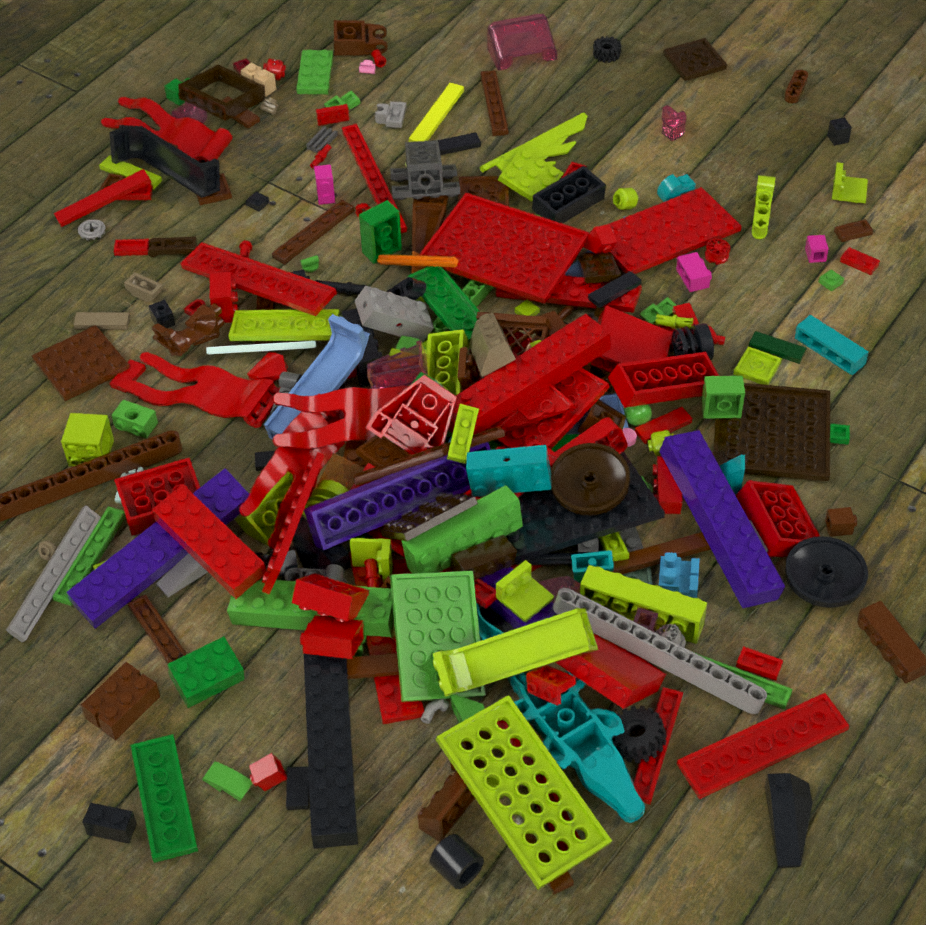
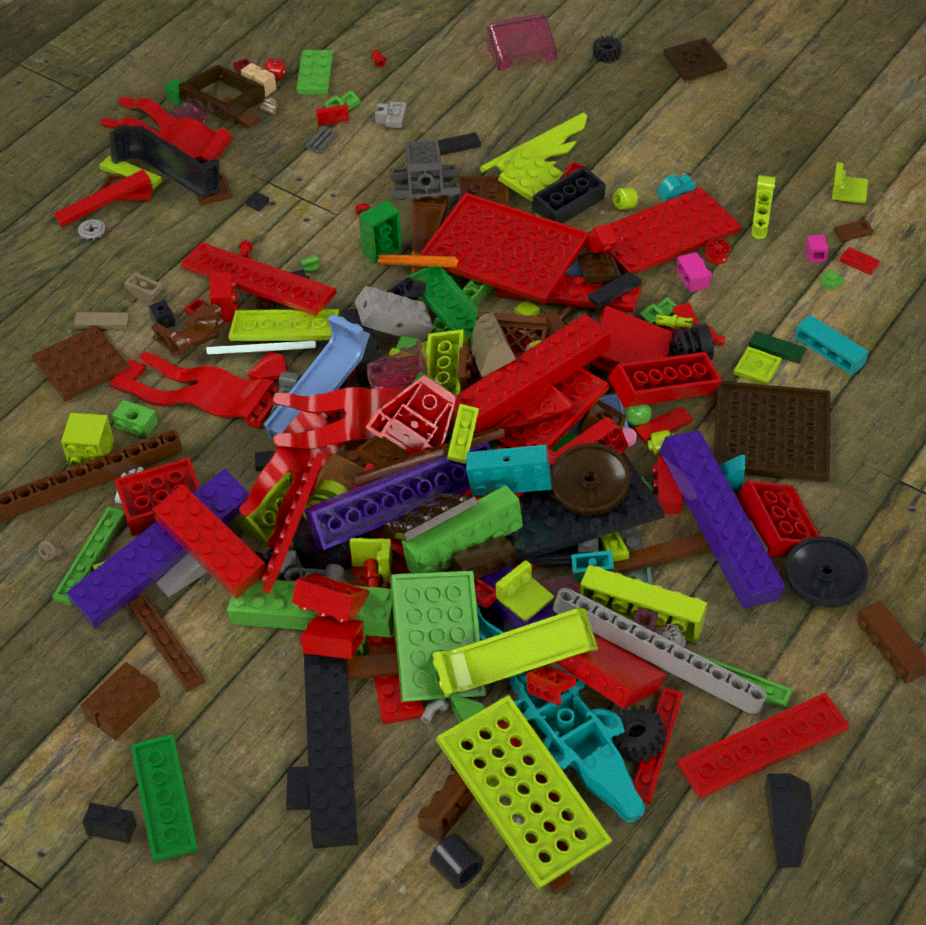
light grey plate [6,506,101,642] -> none
red tile [113,239,149,256] -> none
dark brown plate [148,237,197,257] -> none
green brick [167,636,244,708] -> none
bright green slope [202,761,252,801] -> none
brick [249,753,288,791] -> none
reddish brown tile [272,200,355,265] -> none
red bar [310,144,331,169] -> none
dark pink brick [314,164,335,205] -> none
black pin [315,280,367,296] -> none
reddish brown brick [333,20,388,56] -> none
red plate [341,124,407,233] -> none
bright pink plate [359,60,376,74] -> none
neon yellow tile [409,83,464,142] -> none
reddish brown tile [480,70,508,136] -> none
dark azure hips [659,552,700,598] -> none
clear pink brick [662,105,687,141] -> none
bright green brick [701,376,745,418] -> none
red plate [736,646,783,681] -> none
reddish brown beam [784,70,808,103] -> none
reddish brown brick [825,507,857,537] -> none
black brick [827,117,852,146] -> none
green plate [830,424,850,445] -> none

